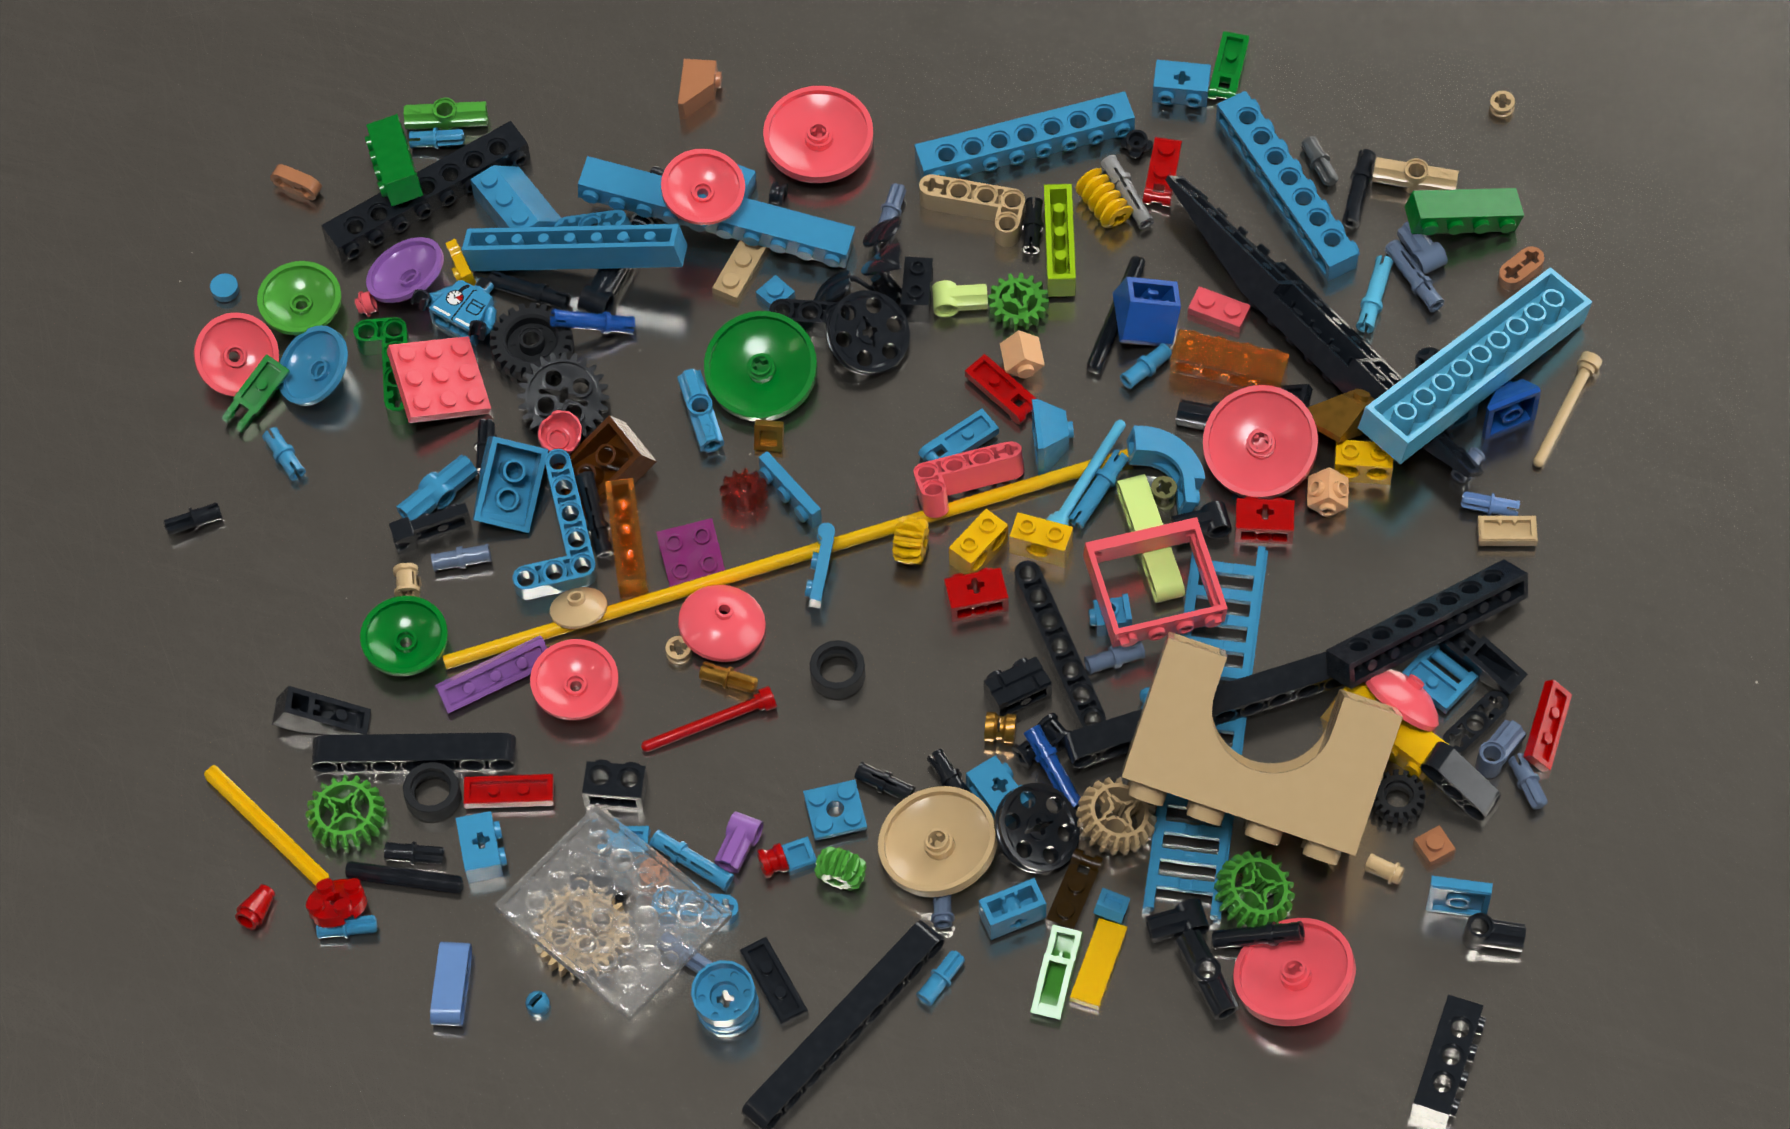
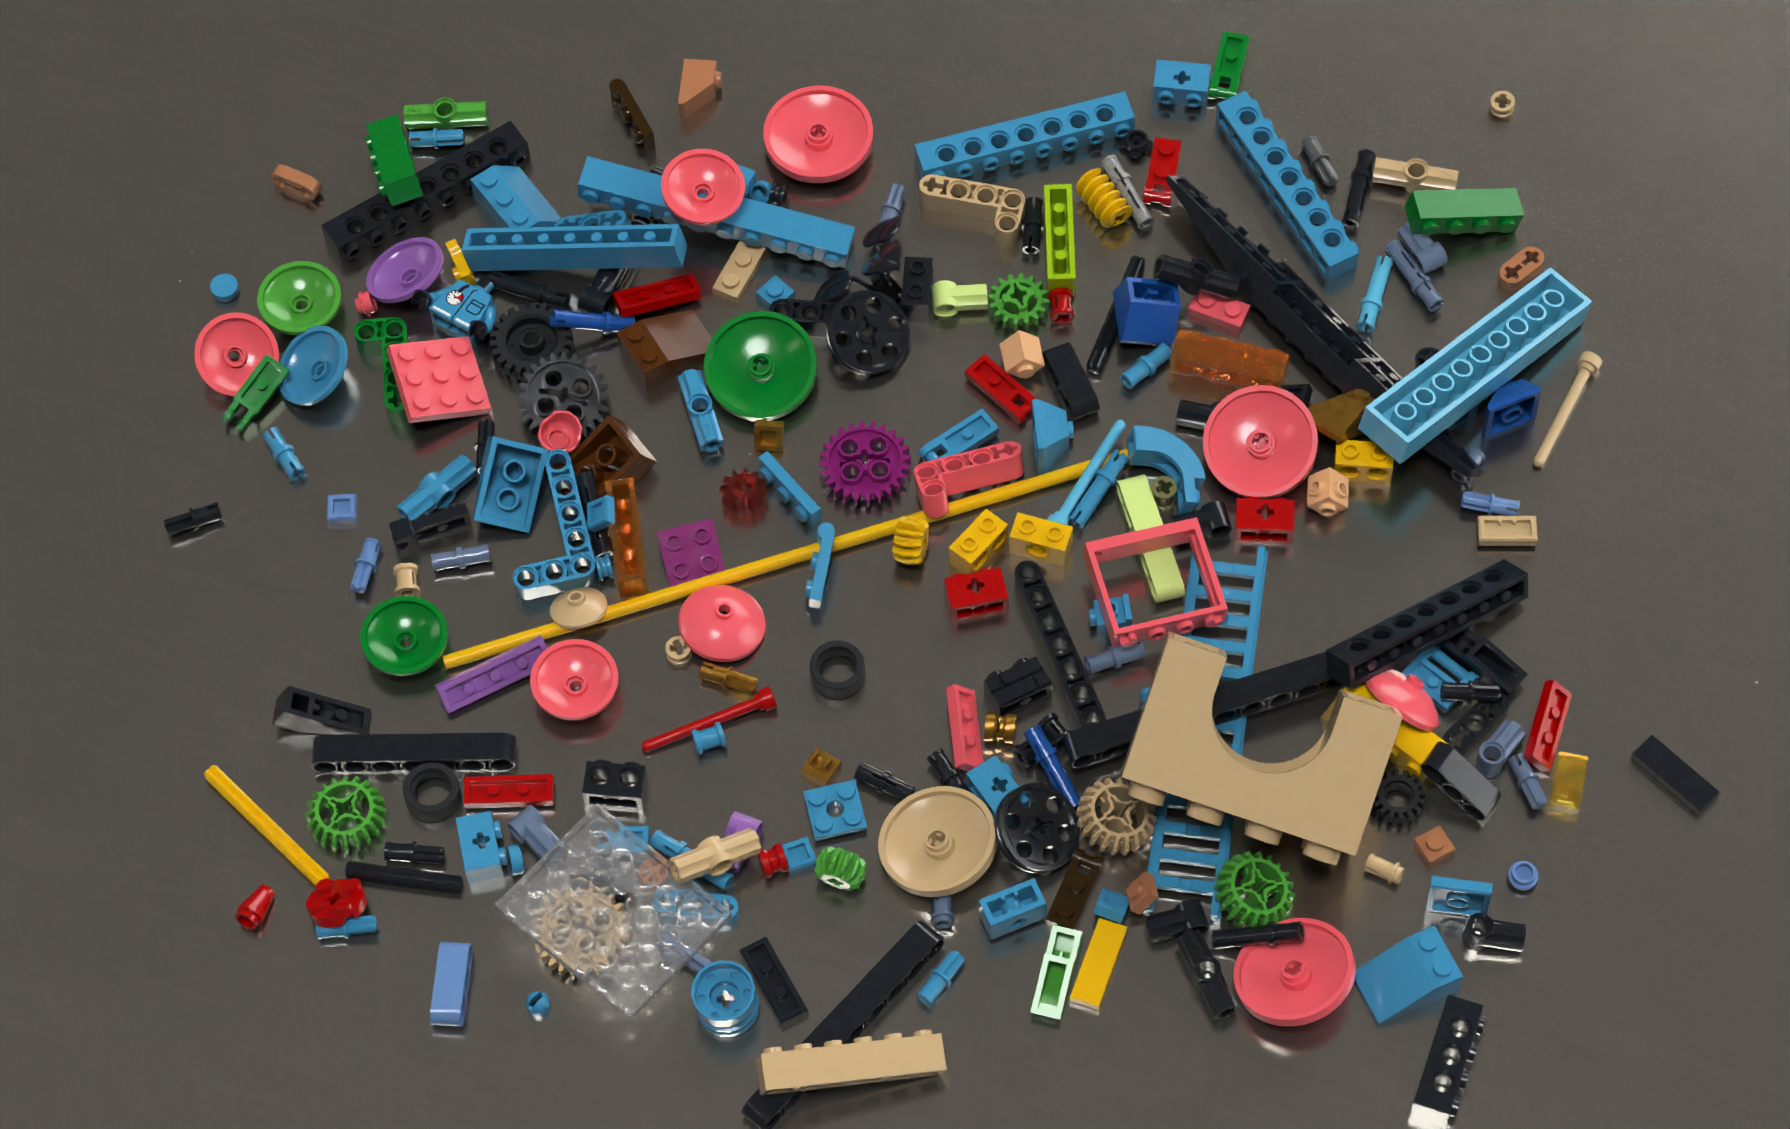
none -> medium blue tile [327,494,357,525]
none -> medium blue axle [350,538,382,594]
none -> dark azure tile [506,845,524,876]
none -> sand blue piece [507,805,565,864]
none -> dark azure tile [587,495,615,532]
none -> dark azure bush [594,553,614,581]
none -> dark brown plate [609,79,656,152]
none -> red plate [613,273,702,318]
none -> reddish brown slope [617,309,712,391]
none -> tan piece [669,828,761,884]
none -> dark azure bush [691,722,727,755]
none -> dark azure hinge [749,180,772,203]
none -> tan brick [756,1030,947,1096]
none -> pearl gold tile [800,747,842,787]
none -> magenta gear [818,420,911,507]
none -> coral plate [946,684,984,771]
none -> black beam [1042,342,1100,420]
none -> red bush [1048,288,1075,324]
none -> nougat plate [1126,871,1159,915]
none -> black piece [1153,254,1240,299]
none -> dark azure slope [1354,925,1463,1026]
none -> black axle [1440,680,1501,704]
none -> medium blue plate [1508,861,1539,891]
none -> clear yellow plate [1549,752,1588,814]
none -> black tile [1631,735,1720,815]

